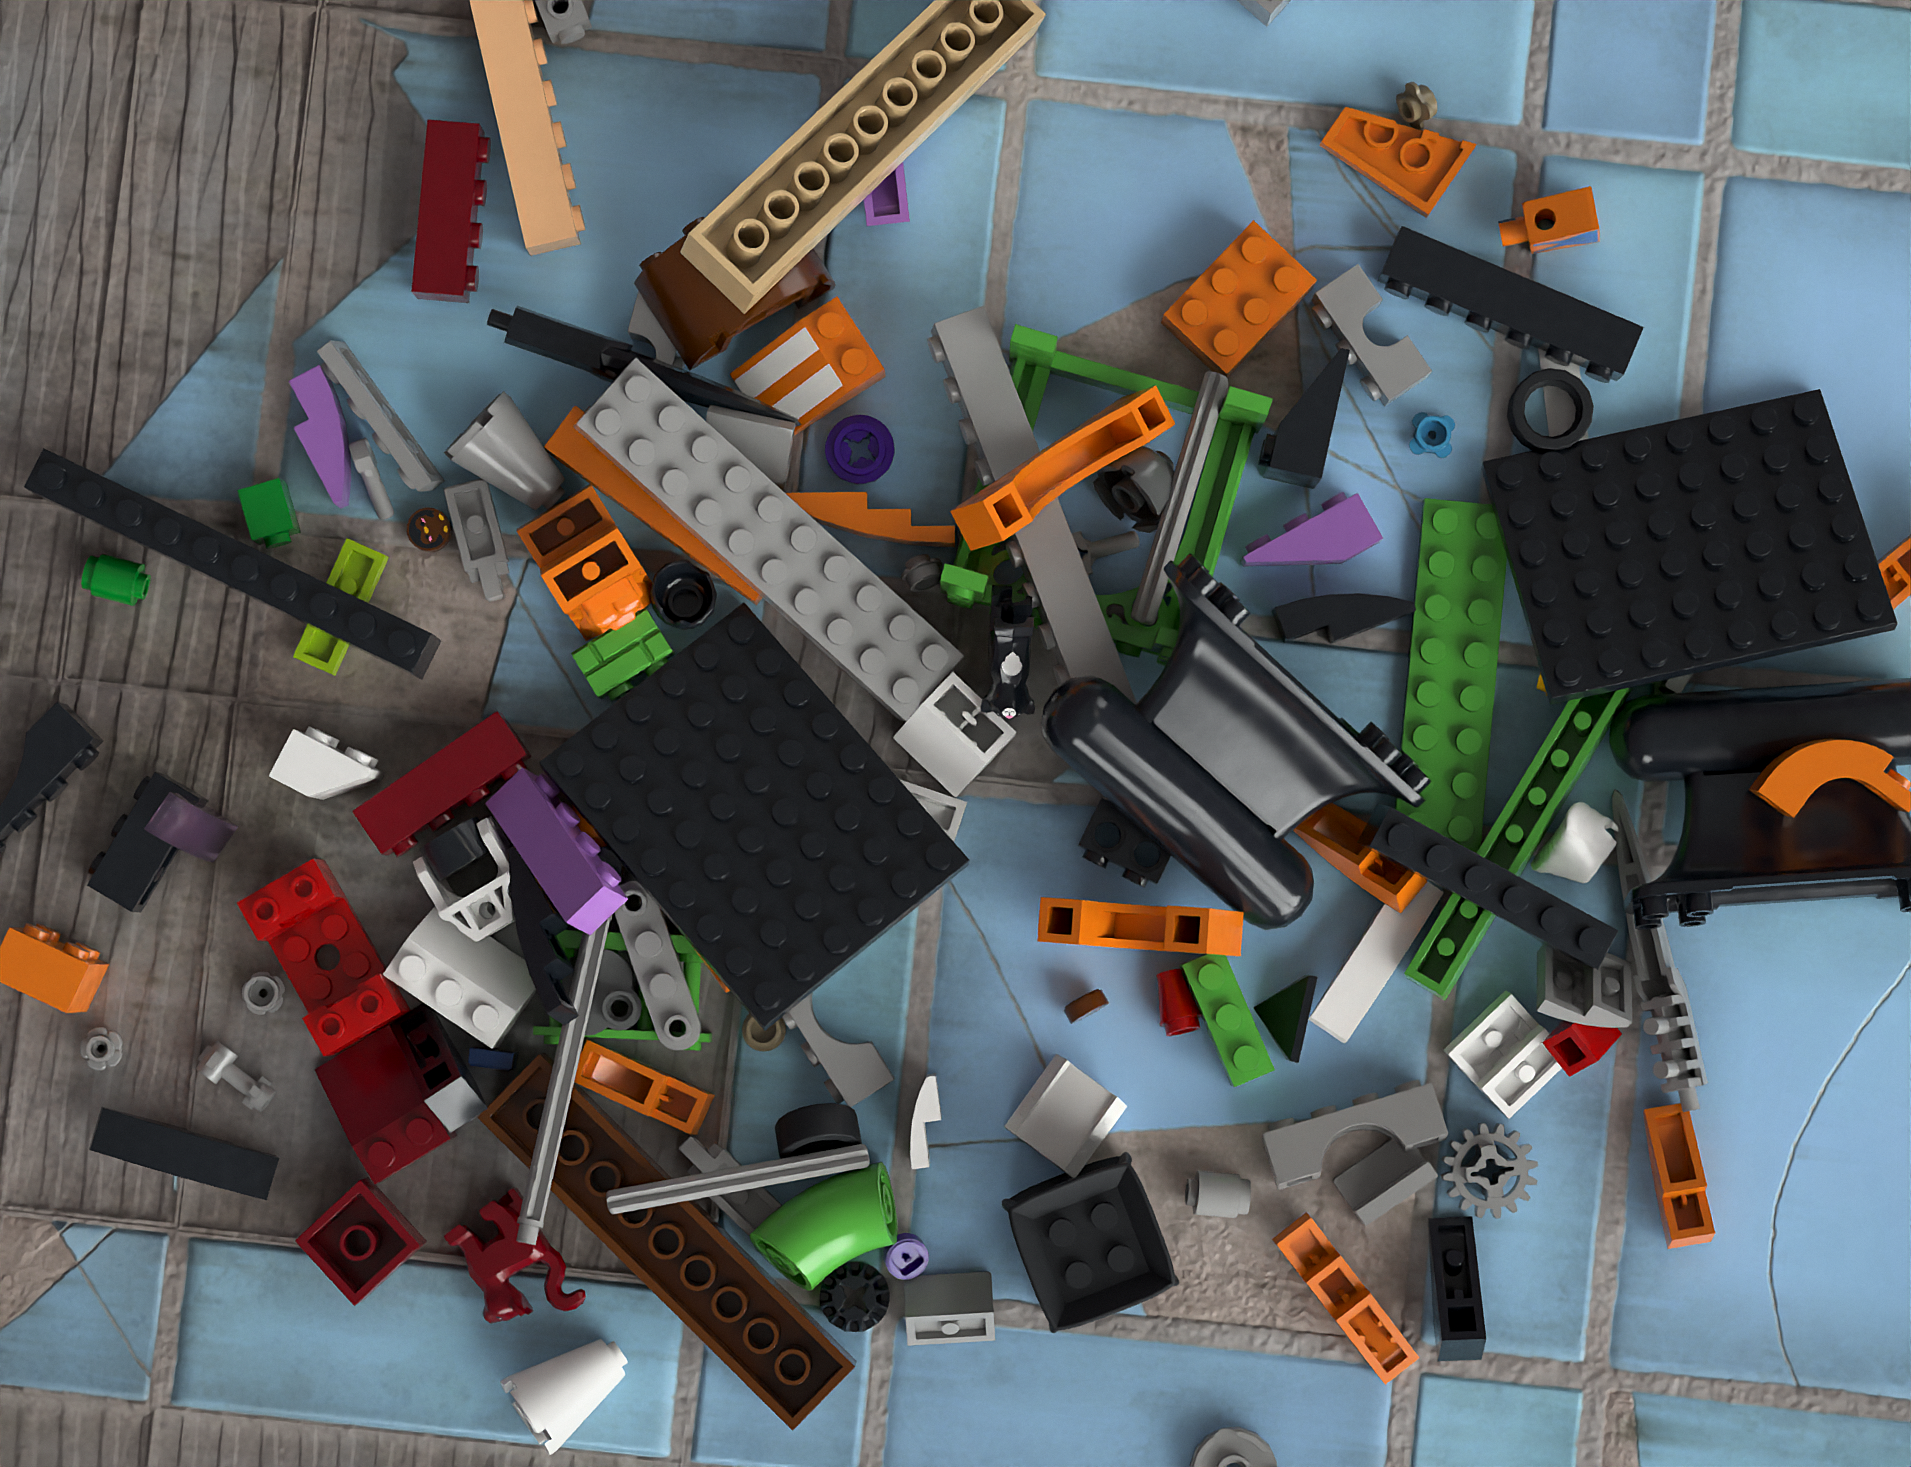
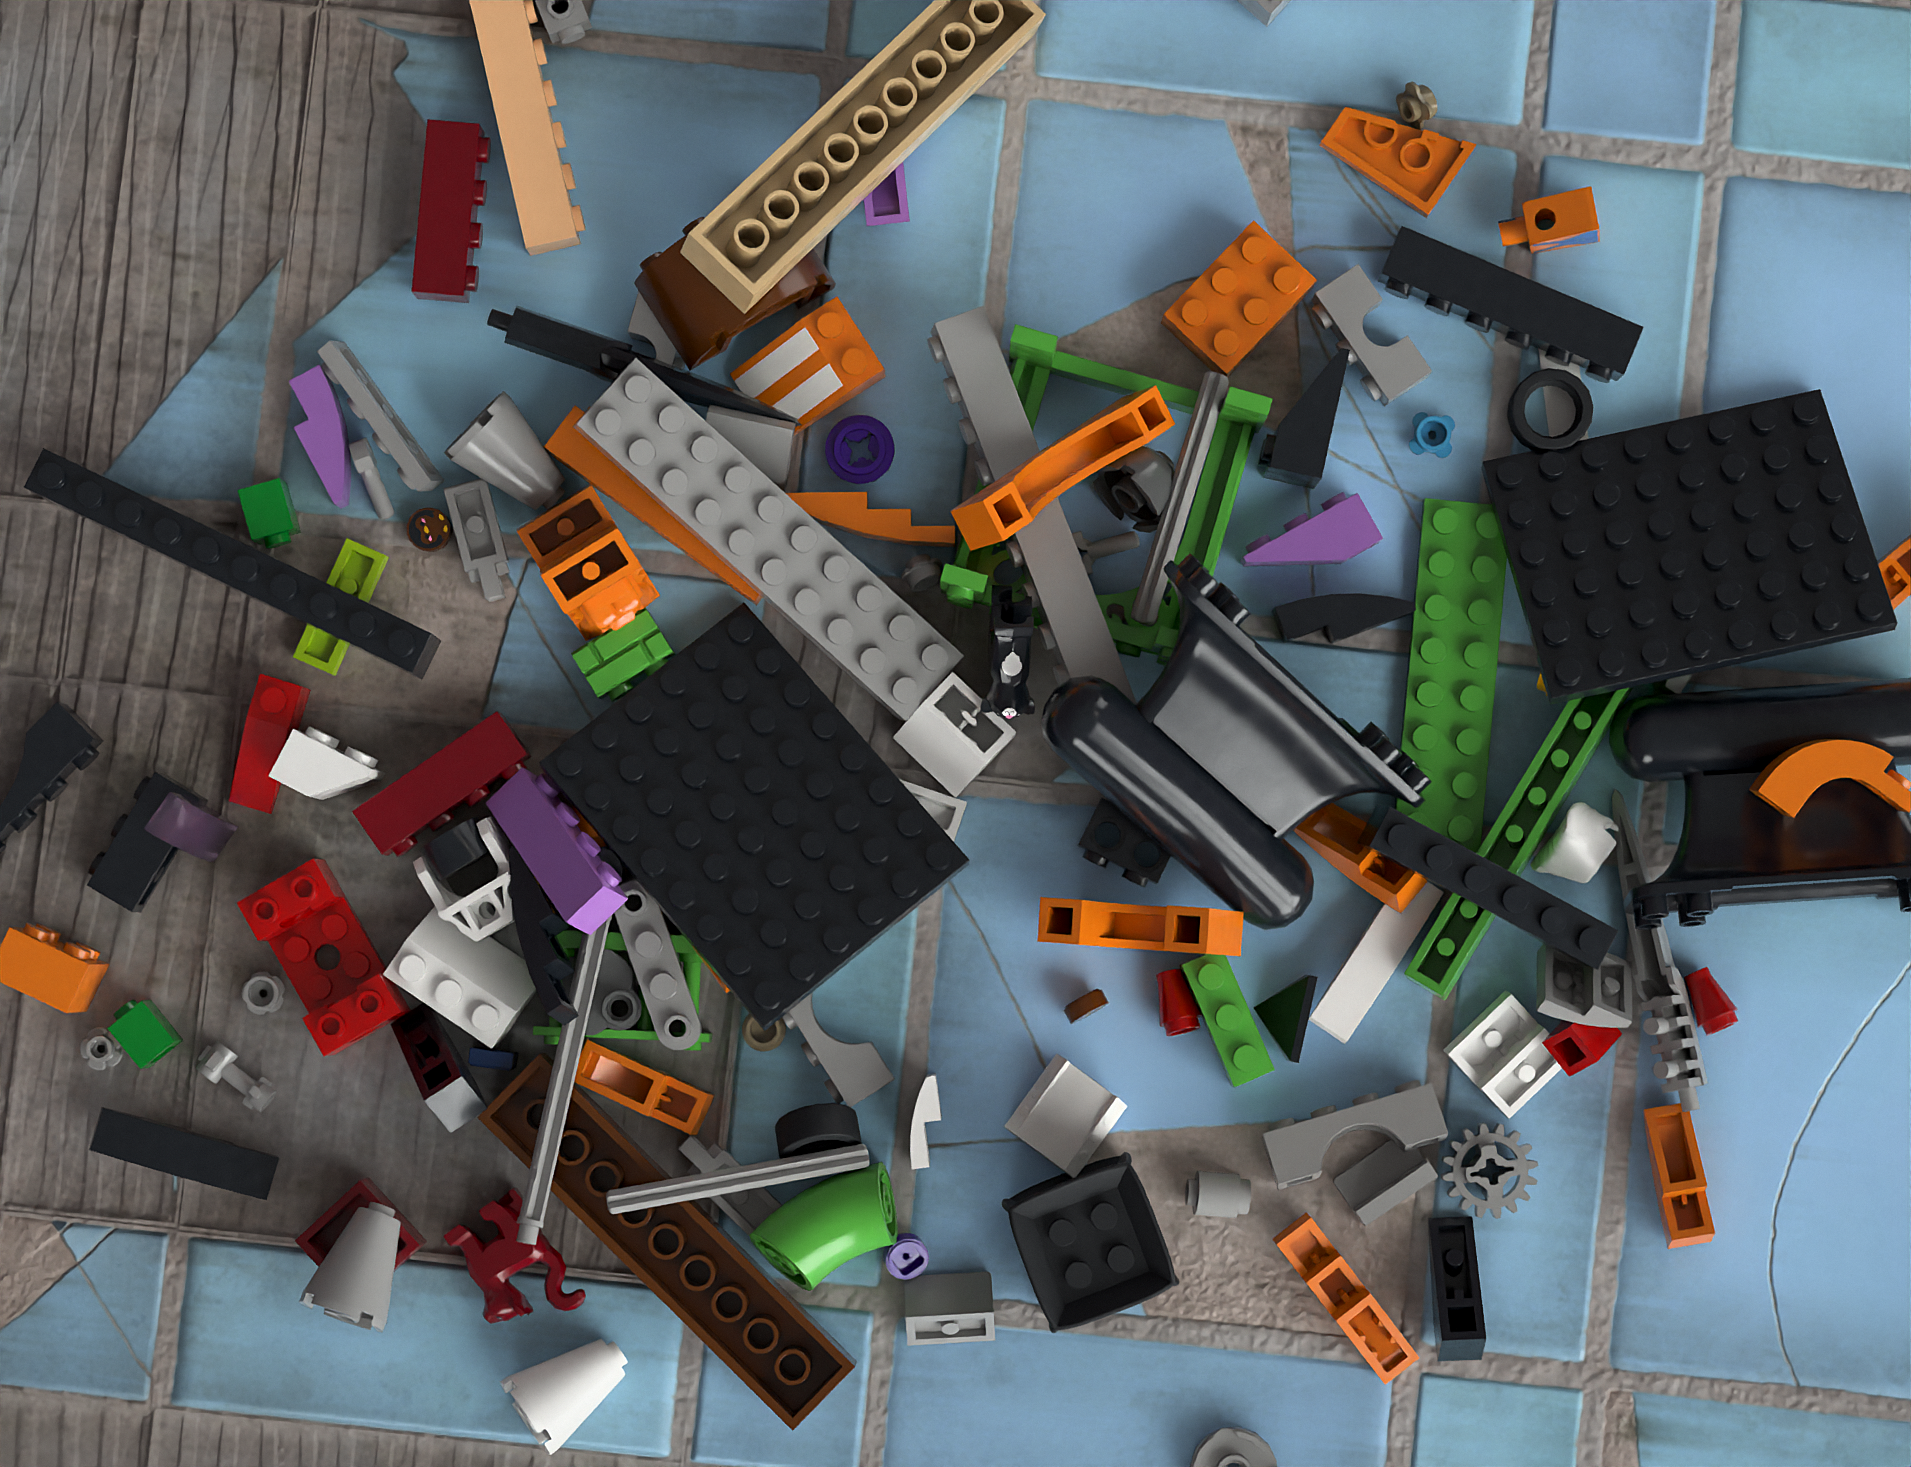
green brick [81,554,151,606] -> none
dark red slope [314,1024,457,1185] -> none
black hair [650,559,717,630] -> none
black gear [820,1261,890,1332] -> none
none -> green brick [107,999,183,1069]
none -> red slope [229,674,311,814]
none -> light grey cone [299,1202,401,1332]
none -> red cone [1684,967,1738,1036]

